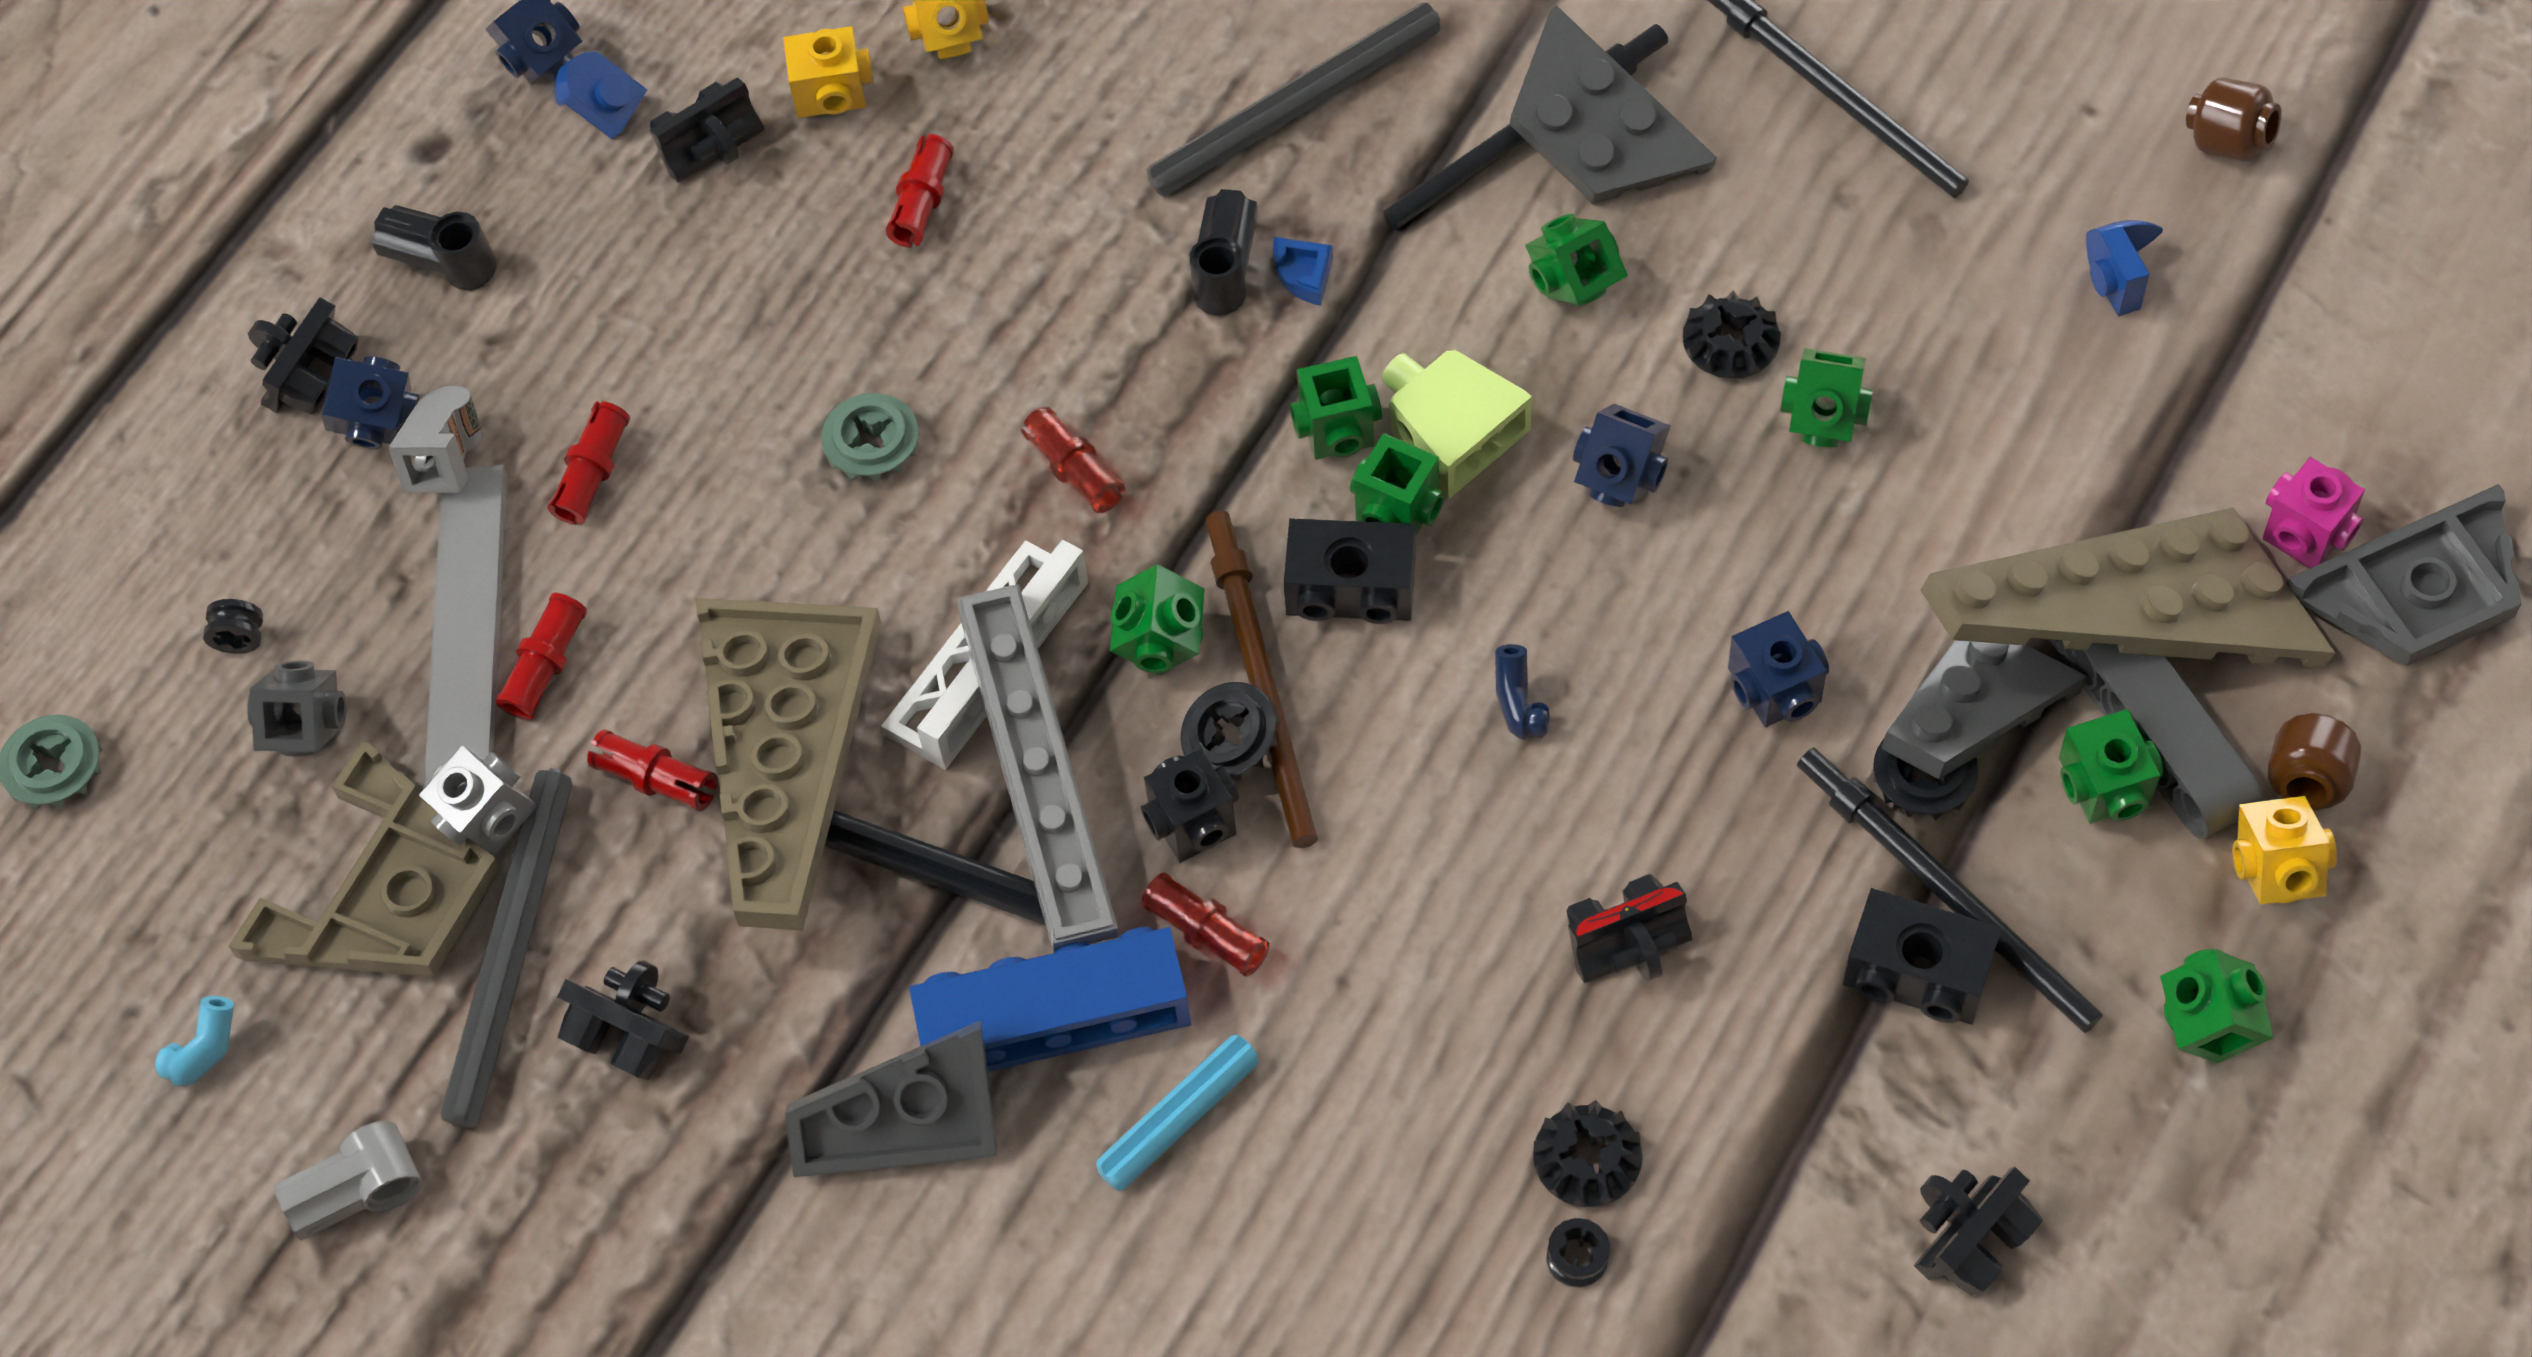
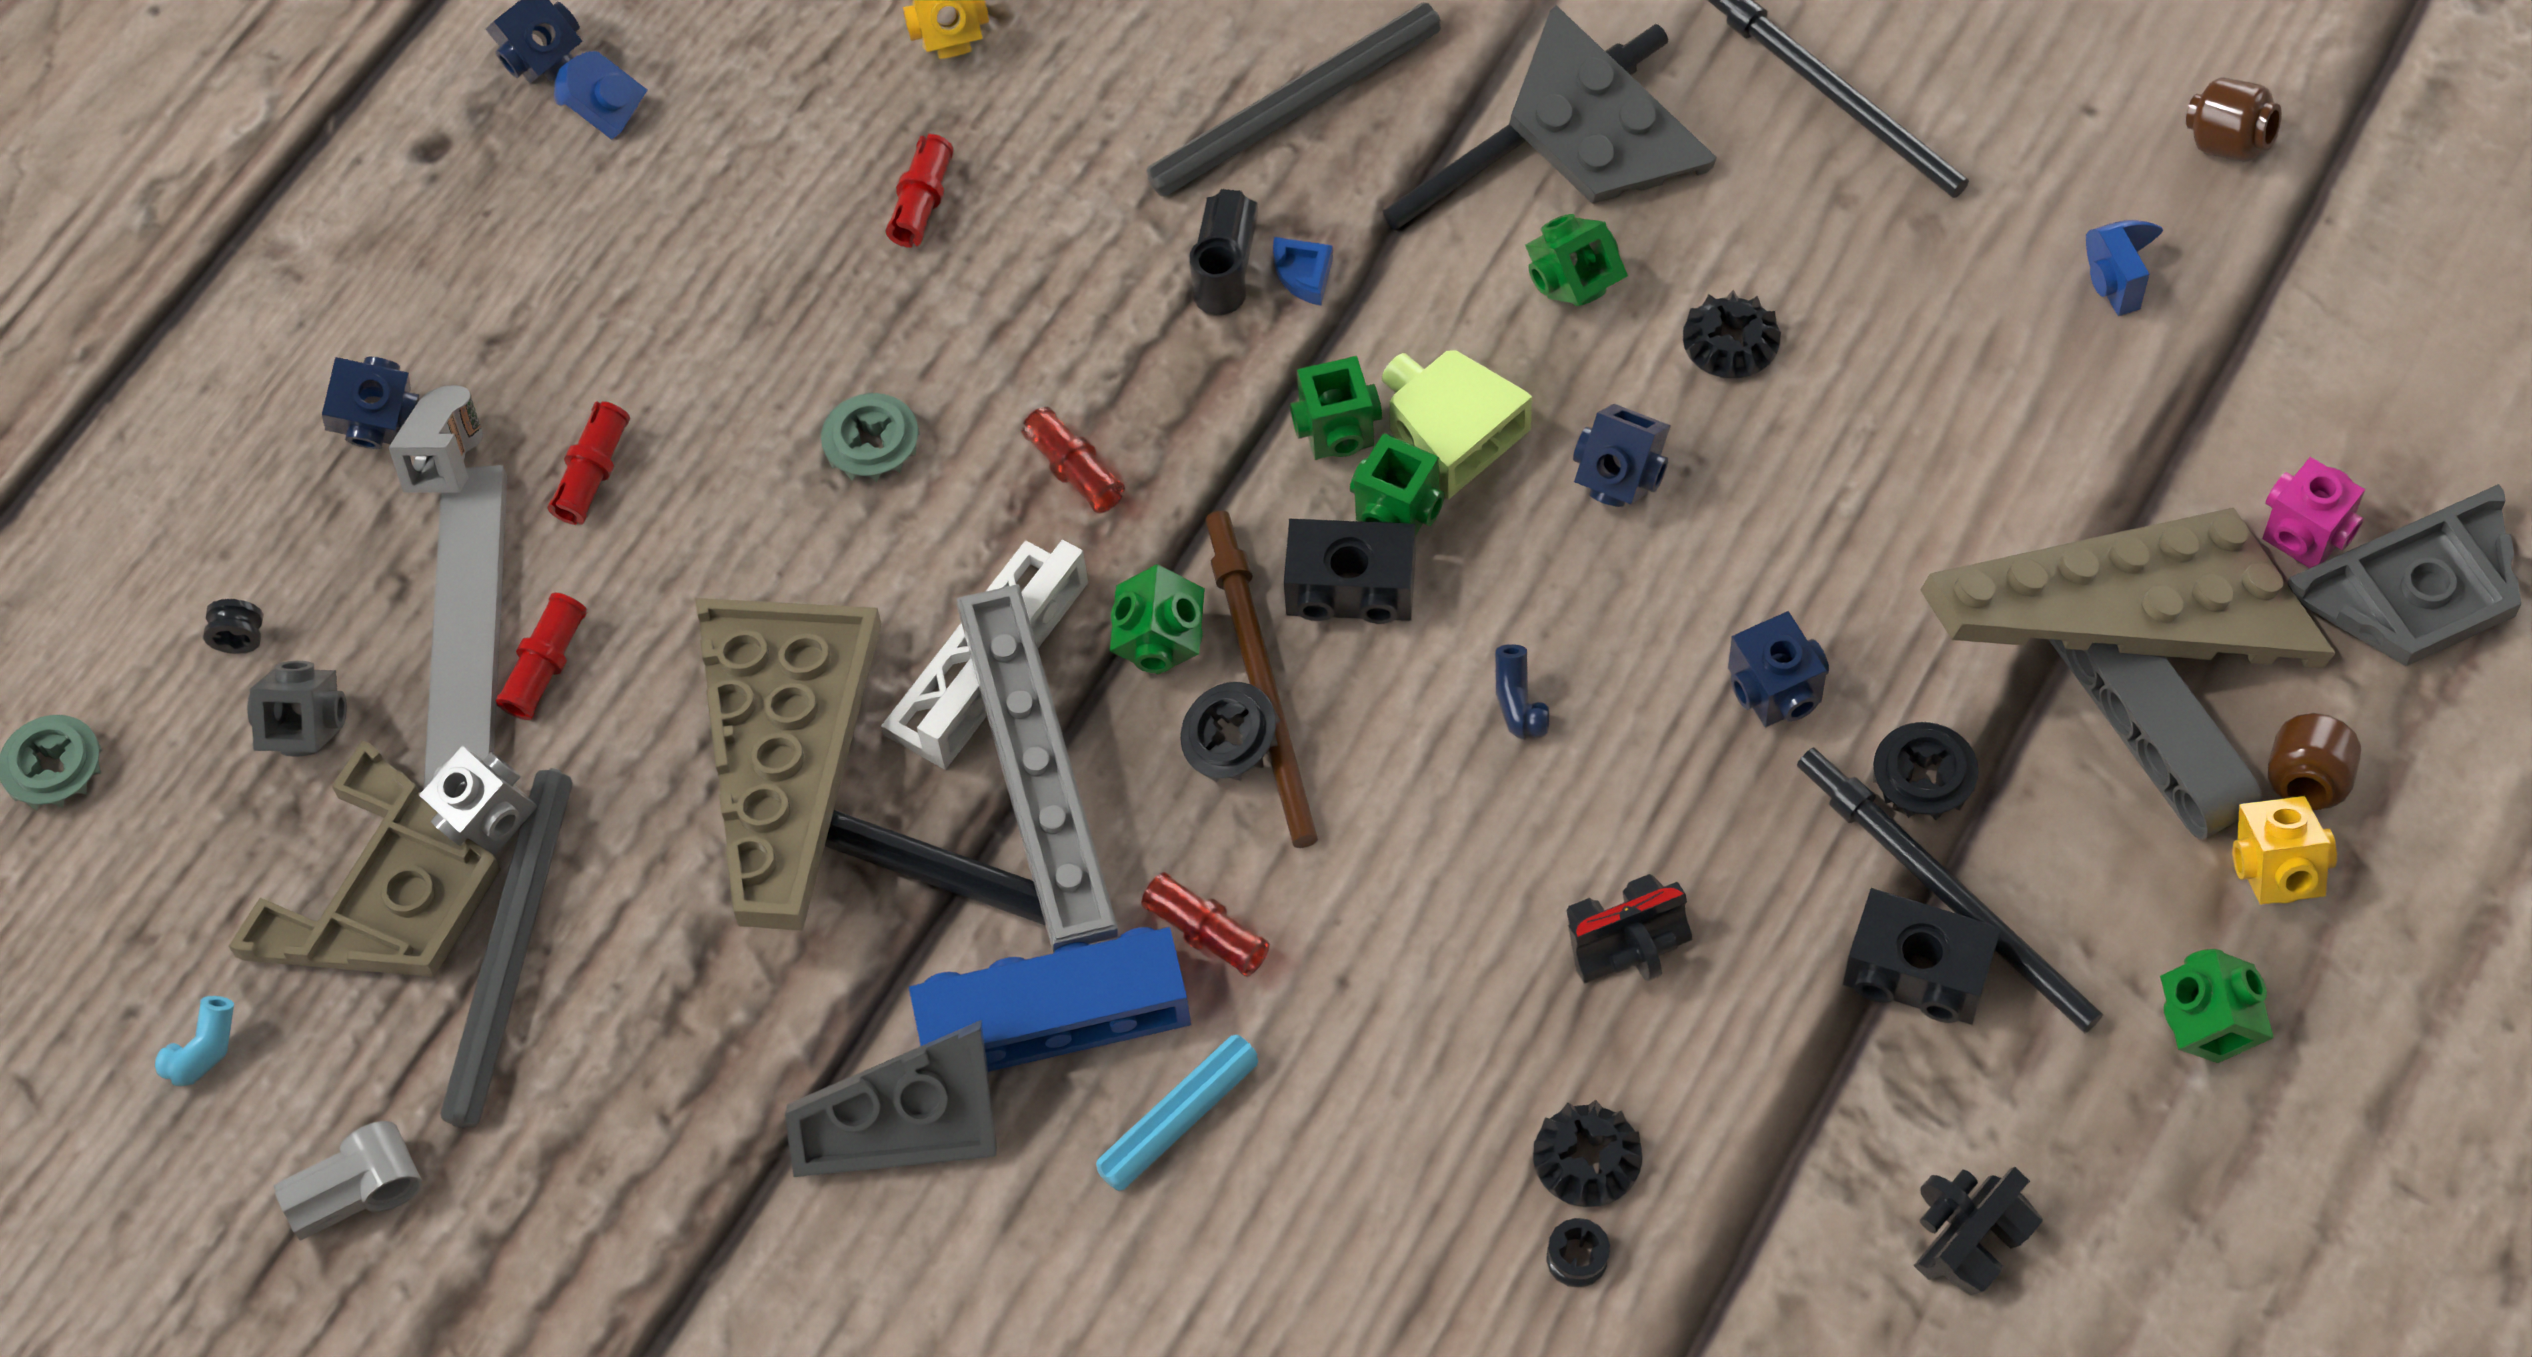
black hips [248,297,358,415] -> none
black piece [372,205,497,290] -> none
black hips [557,960,689,1080] -> none
red pin [587,729,718,812] -> none
black hips [650,77,765,182] -> none
yellow brick [783,26,874,118] -> none
black brick [1141,748,1240,863] -> none
green brick [1780,348,1873,448] -> none
dark grey wing [1881,640,2087,779] -> none
green brick [2059,709,2163,824] -> none

